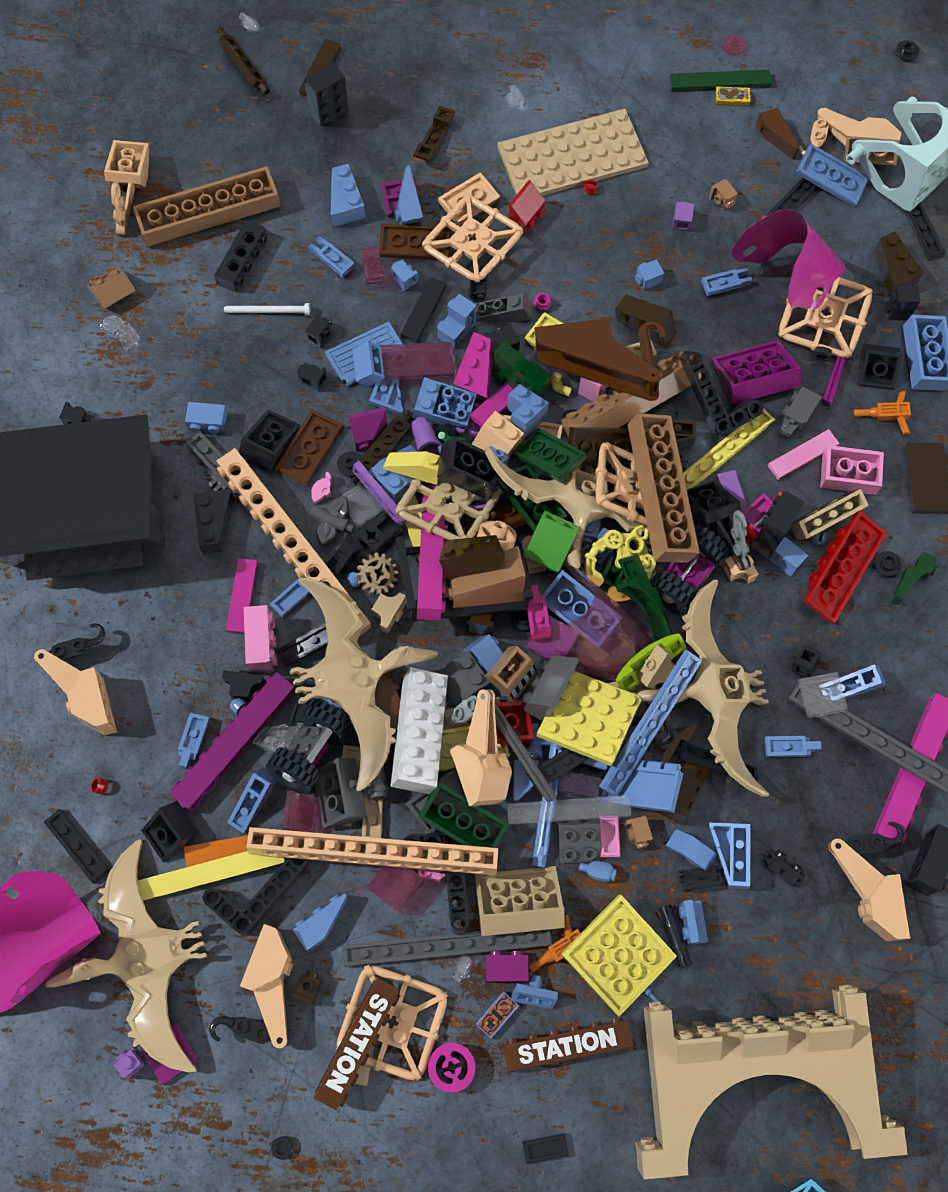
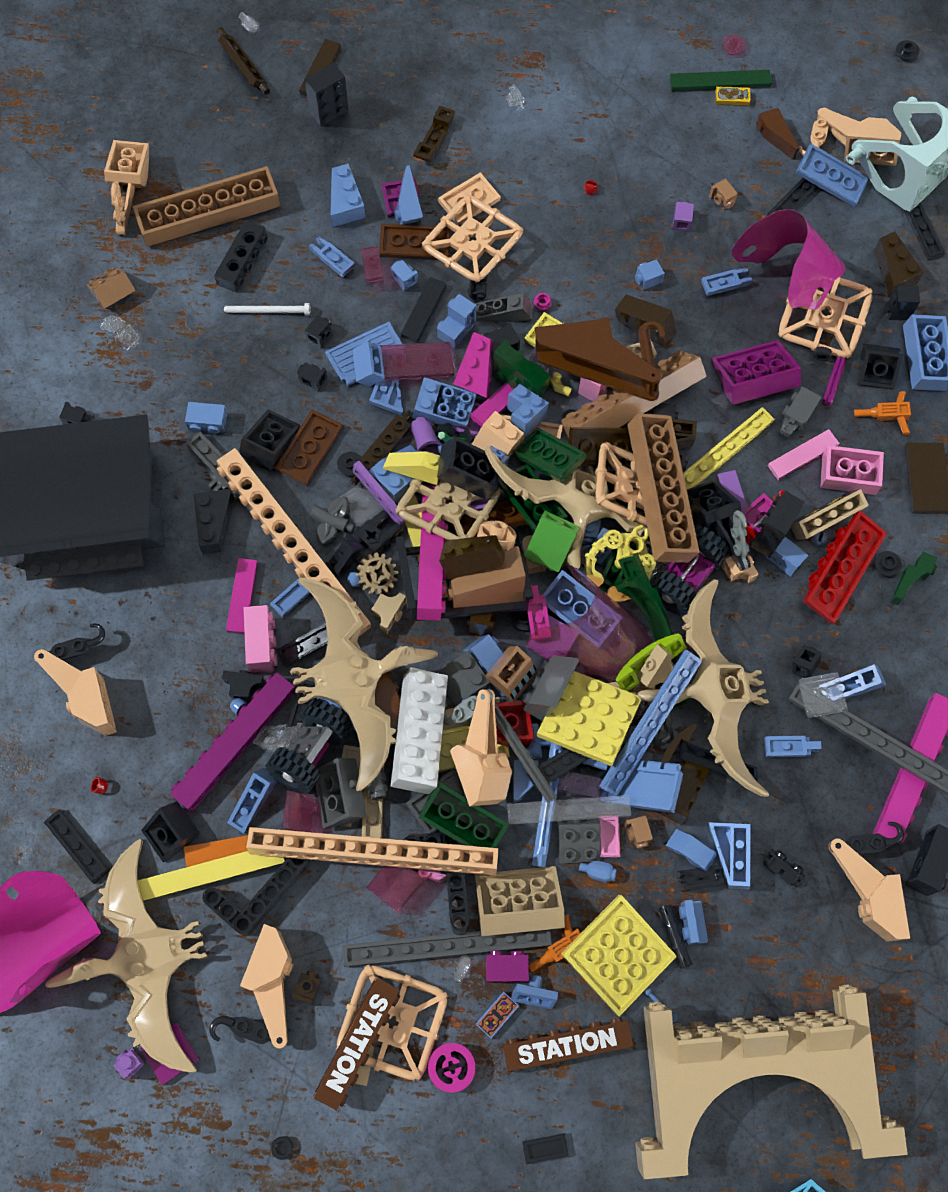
medium blue hinge [178,713,210,770] -> none
medium blue slope [293,893,348,953] -> none
bright pink piece [311,472,334,504] -> none
magenta slope [348,407,387,451] -> none
tan plate [497,109,649,196] -> none
slope [508,180,546,235] -> none
black beam [680,351,763,435] -> none

